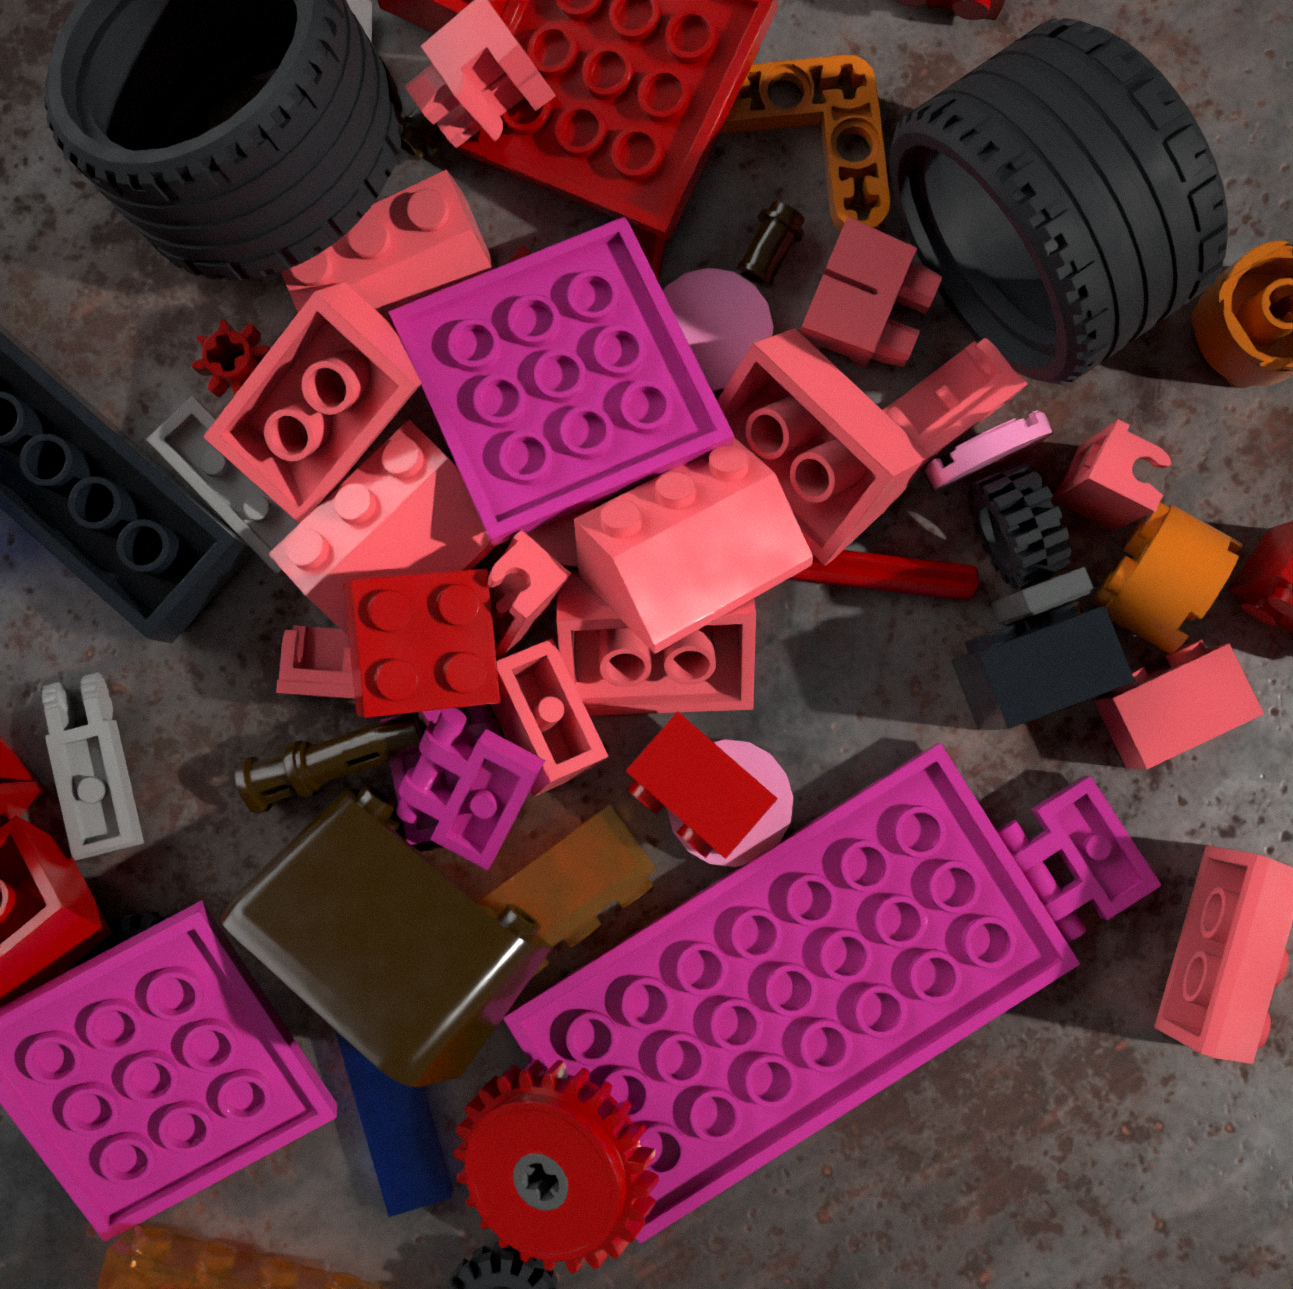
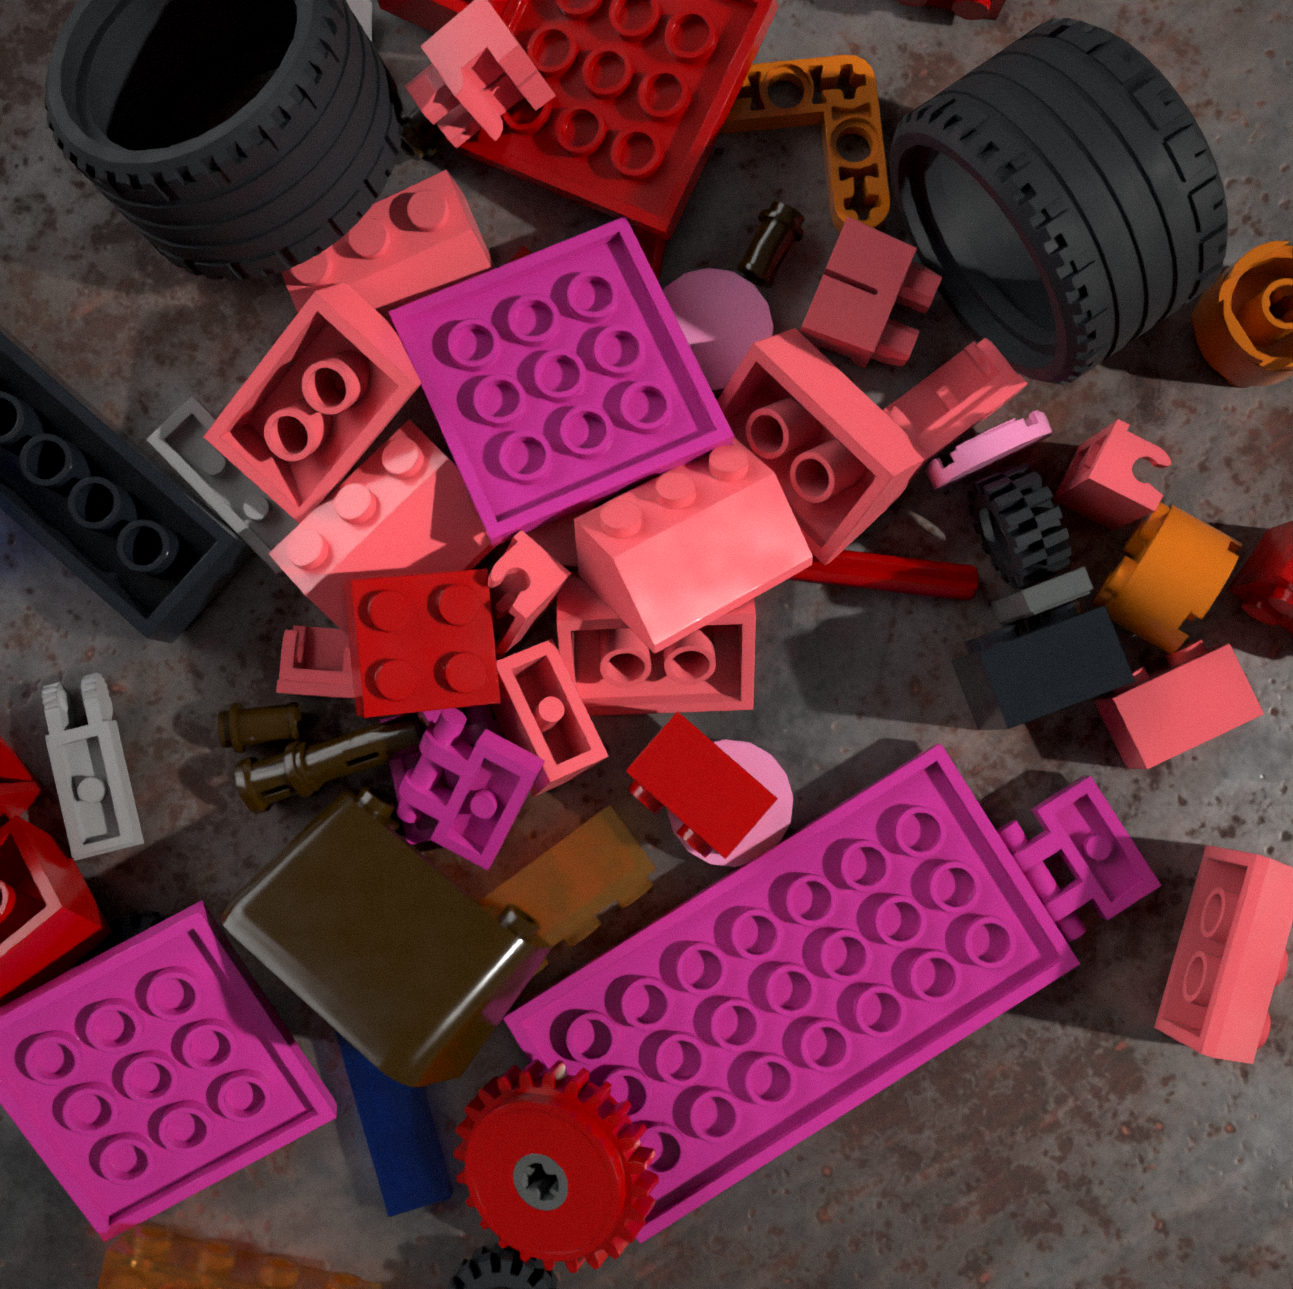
red gear [191,319,270,398] -> none
none -> dark brown pin [217,701,303,753]

